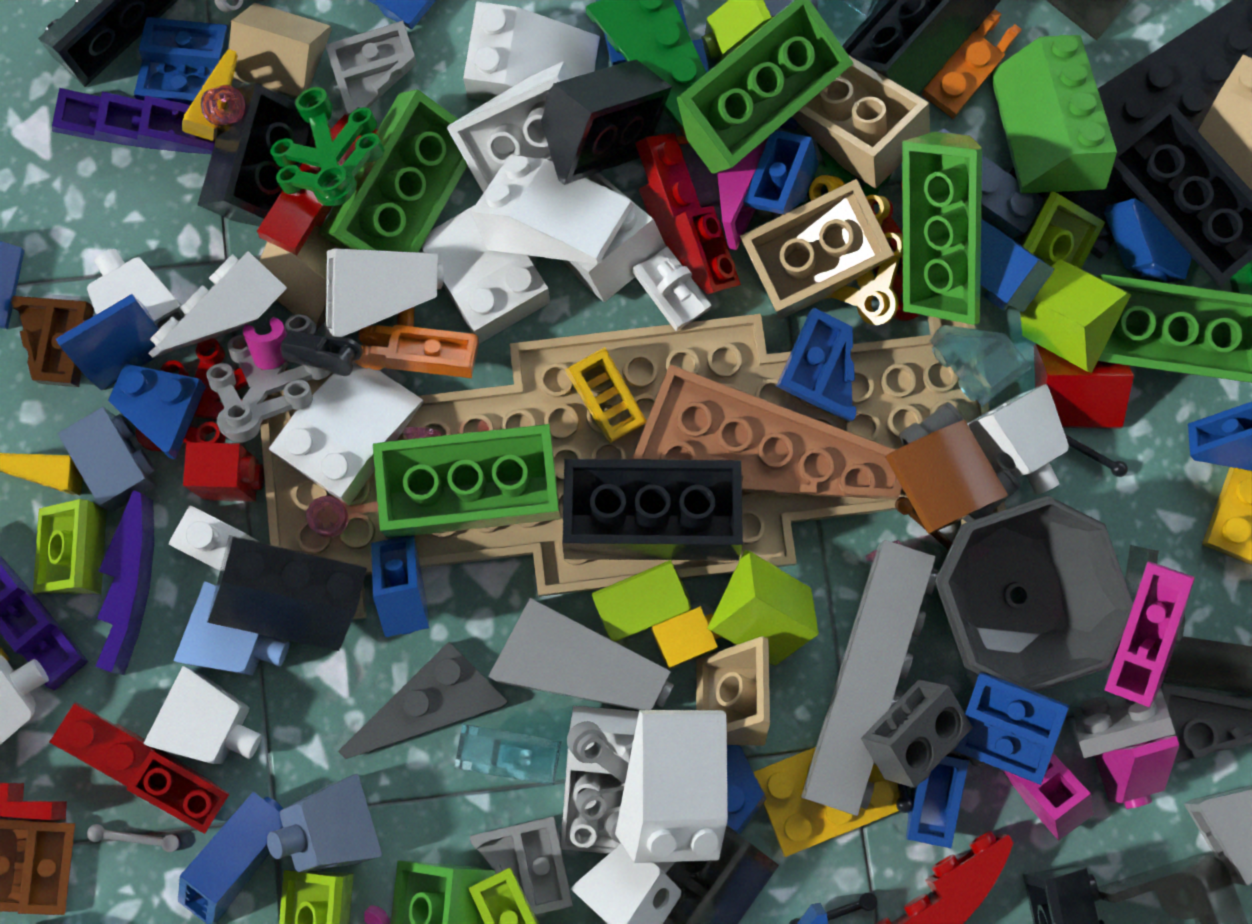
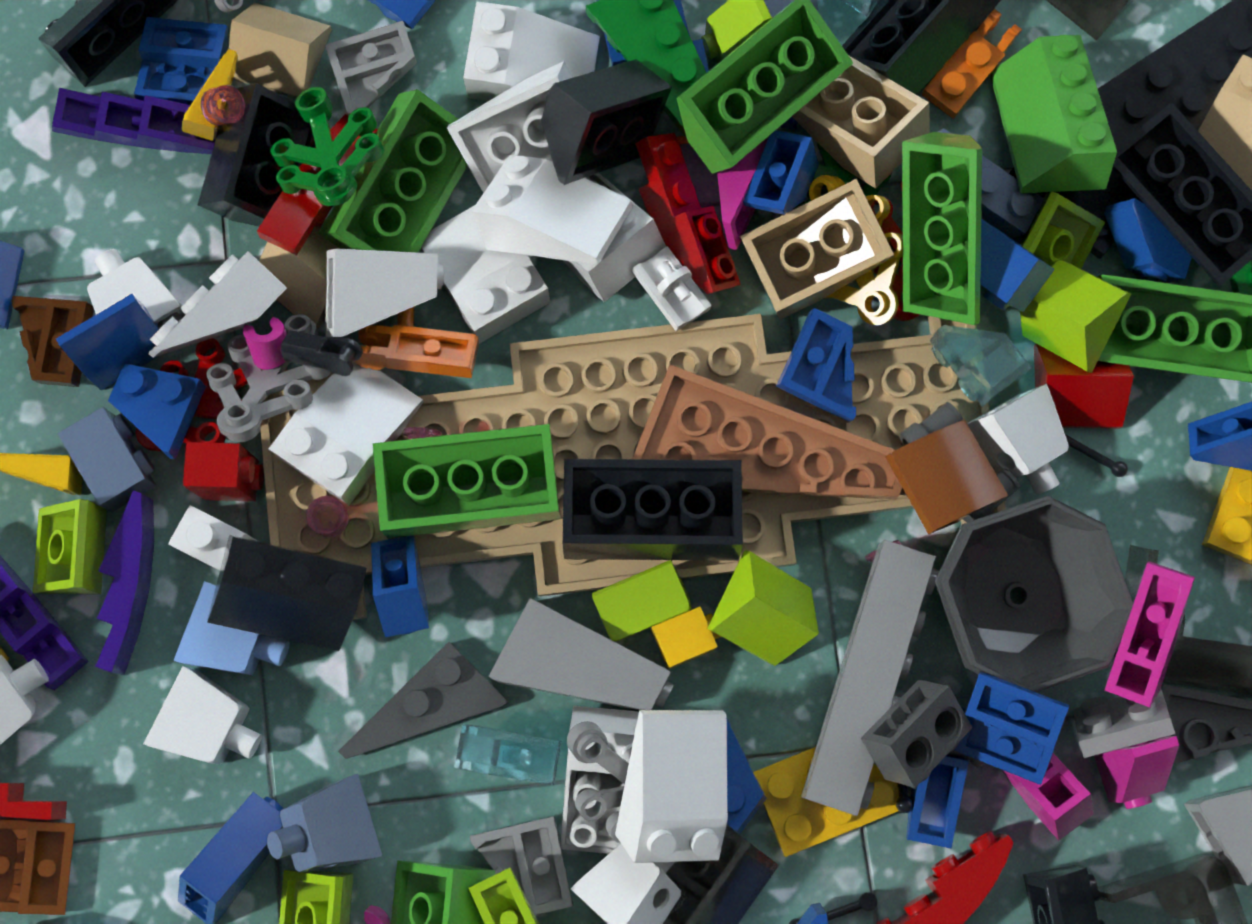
red slope [49,702,229,834] -> none
light grey hinge [87,824,181,852] -> none
yellow slope [565,347,647,443] -> none
tan slope [696,636,770,746] -> none
reddish brown hinge [895,496,952,554] -> none

